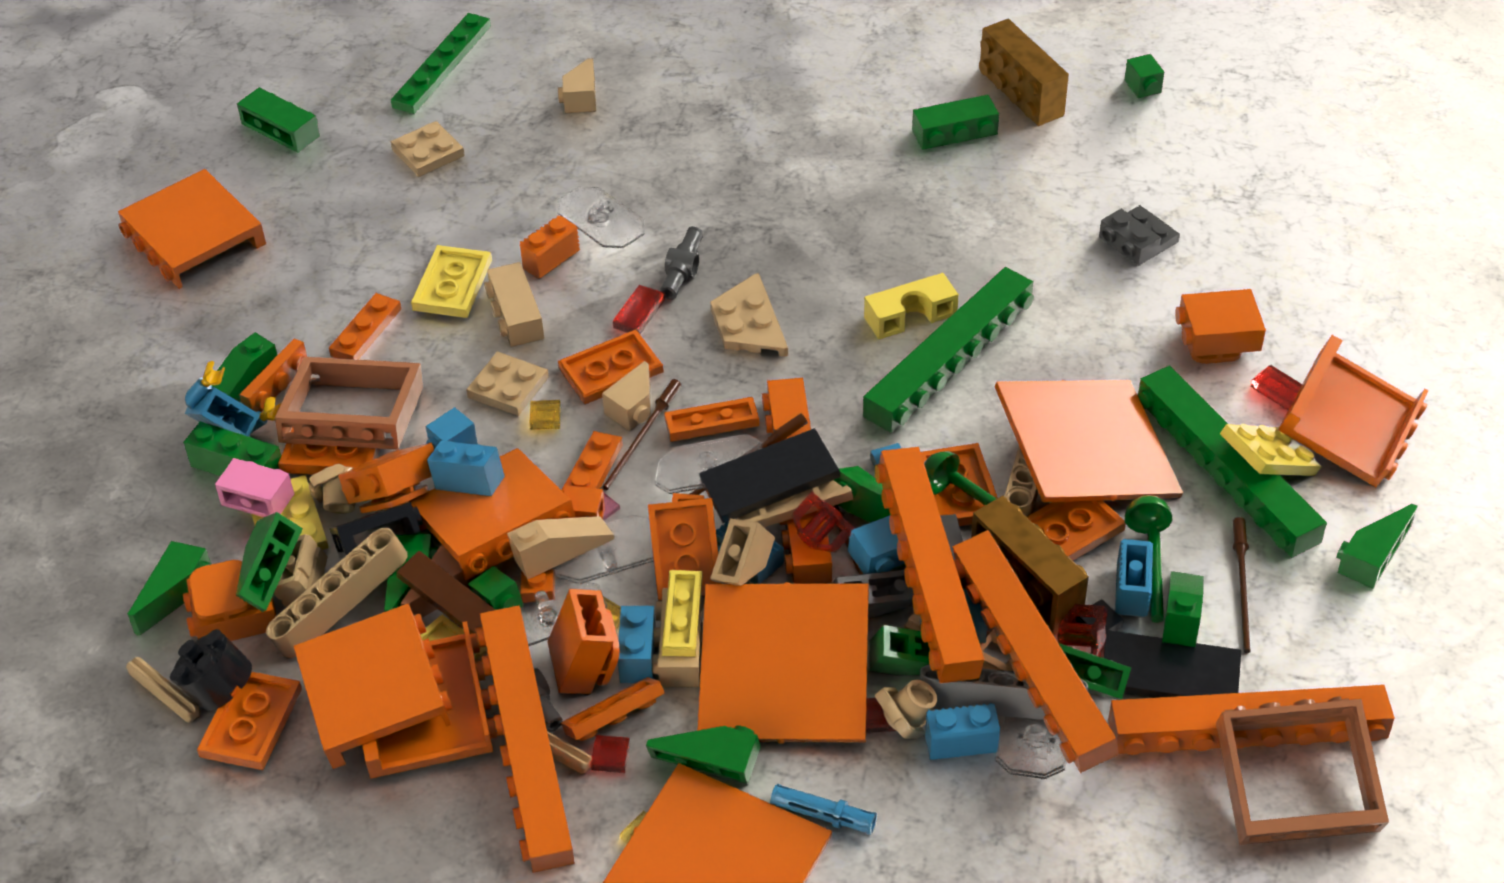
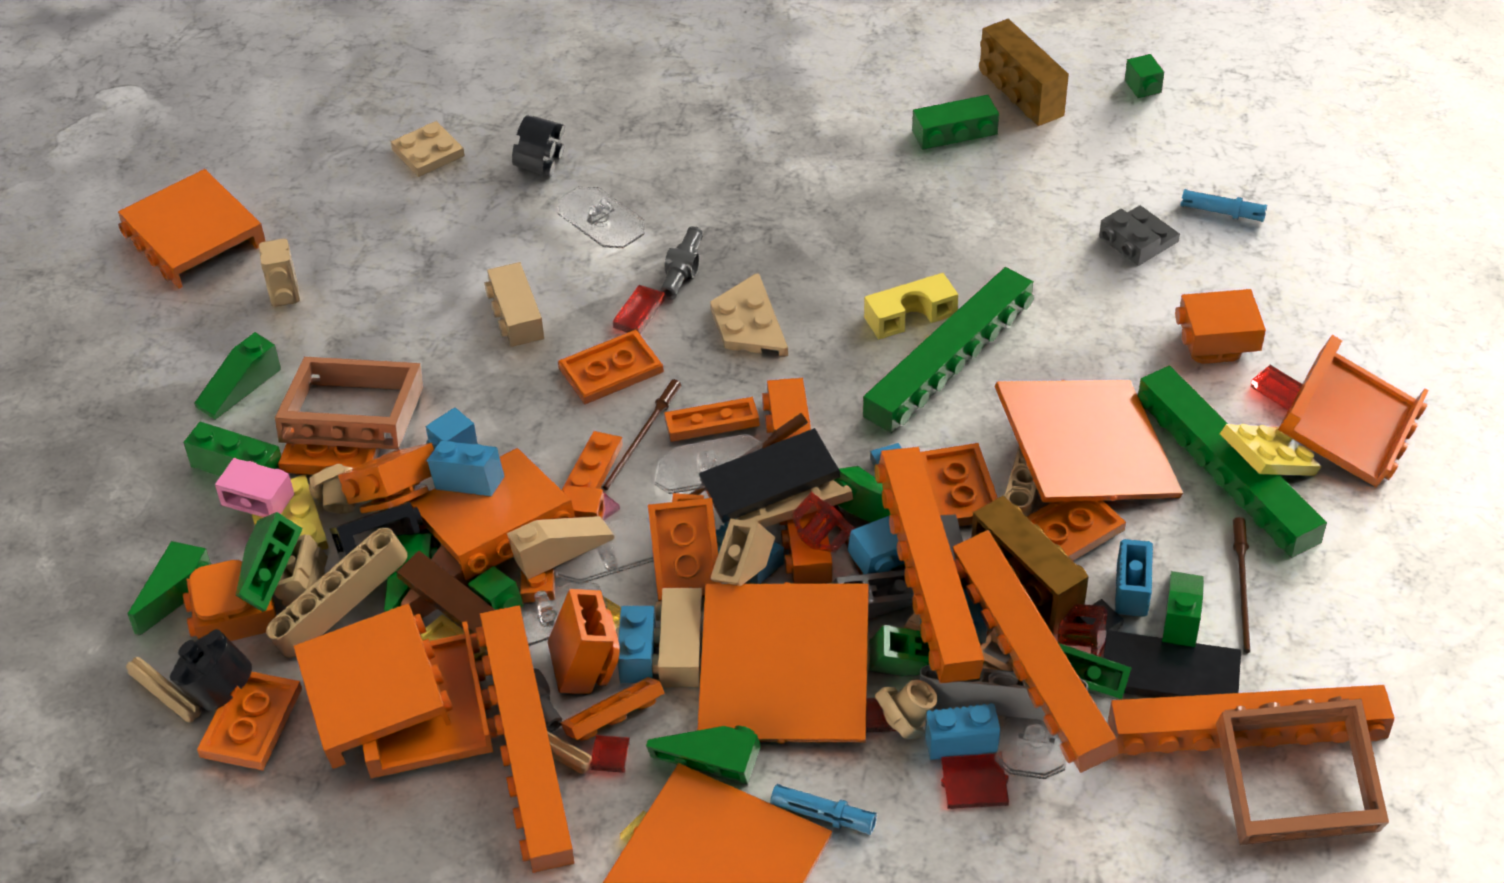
dark azure torso [185,361,281,437] -> none
green brick [237,87,320,153] -> none
orange plate [239,338,307,412] -> none
orange plate [329,293,402,360] -> none
green plate [391,13,491,114] -> none
light yellow plate [411,245,492,318] -> none
tan plate [466,351,549,416] -> none
orange brick [520,215,580,279] -> none
clear yellow tile [529,400,561,430] -> none
tan slope [558,58,596,113] -> none
tan slope [602,361,651,431] -> none
light yellow tile [662,570,703,657] -> none
green piece [924,451,1034,524] -> none
green piece [1124,495,1173,623] -> none
green slope [1336,503,1418,589] -> none
none -> tan brick [259,239,300,307]
none -> black brick [512,115,565,177]
none -> clear red piece [941,753,1009,809]
none -> dark azure pin [1181,189,1268,222]

